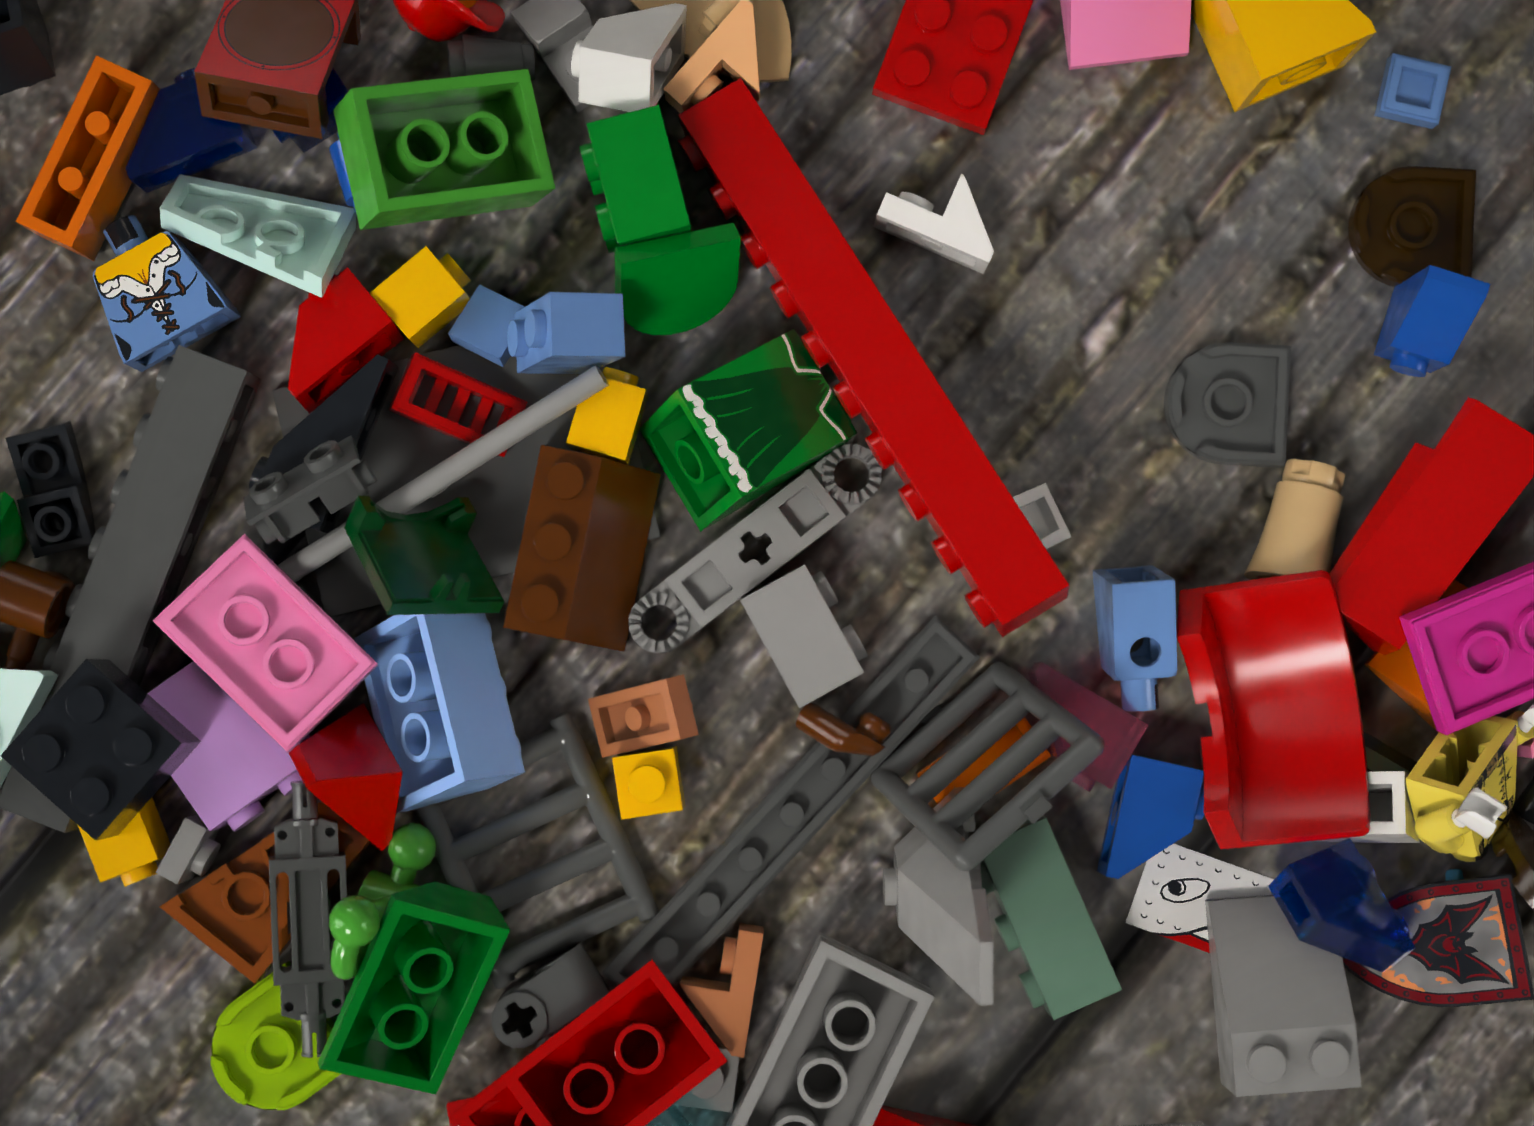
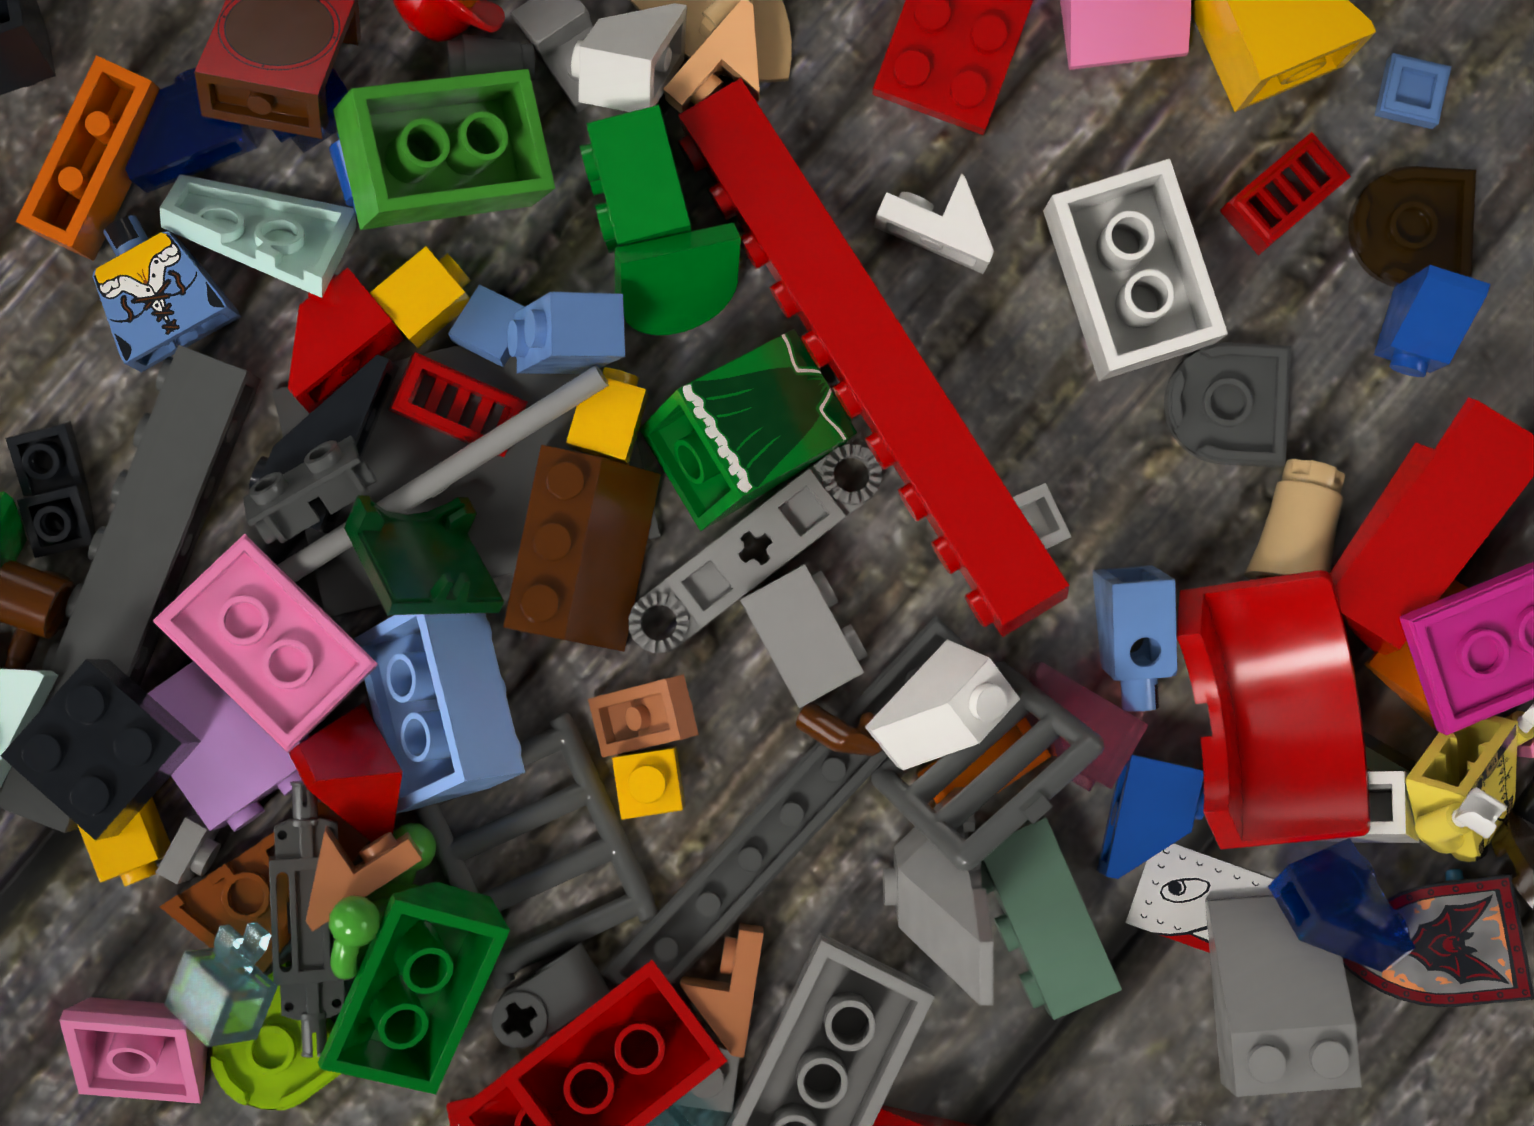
none -> bright pink slope [59,997,211,1104]
none -> clear light blue brick [164,922,278,1047]
none -> nougat slope [306,826,422,932]
none -> white slope [865,639,1020,770]
none -> white brick [1043,158,1228,381]
none -> red slope [1219,132,1351,256]

